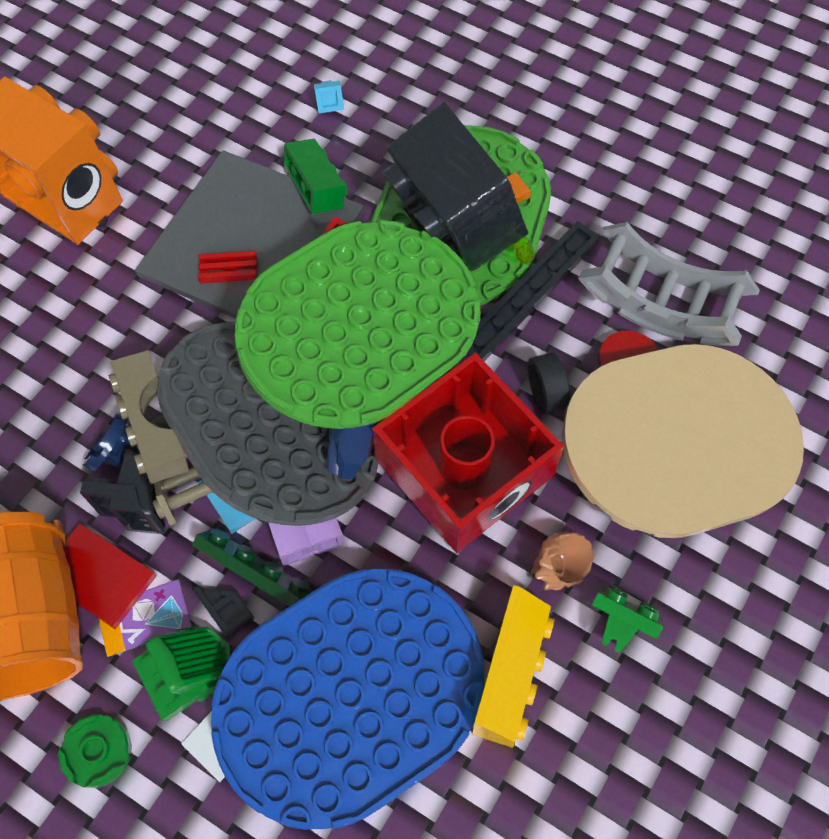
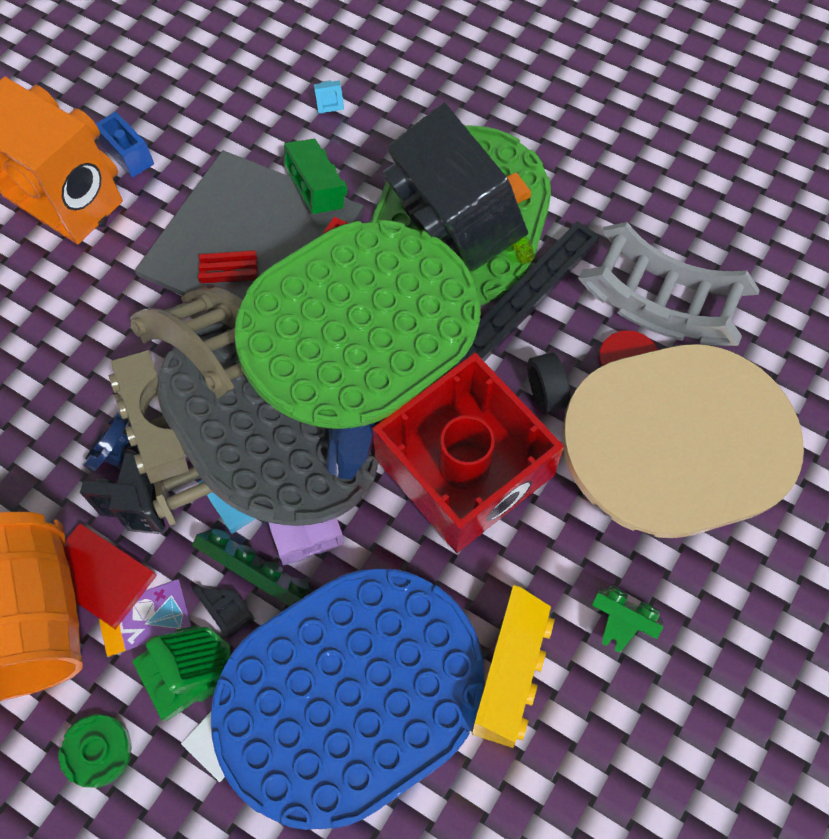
nougat hair [531,532,595,591] -> none
none -> blue brick [96,111,154,178]
none -> dark tan fence [130,287,244,399]

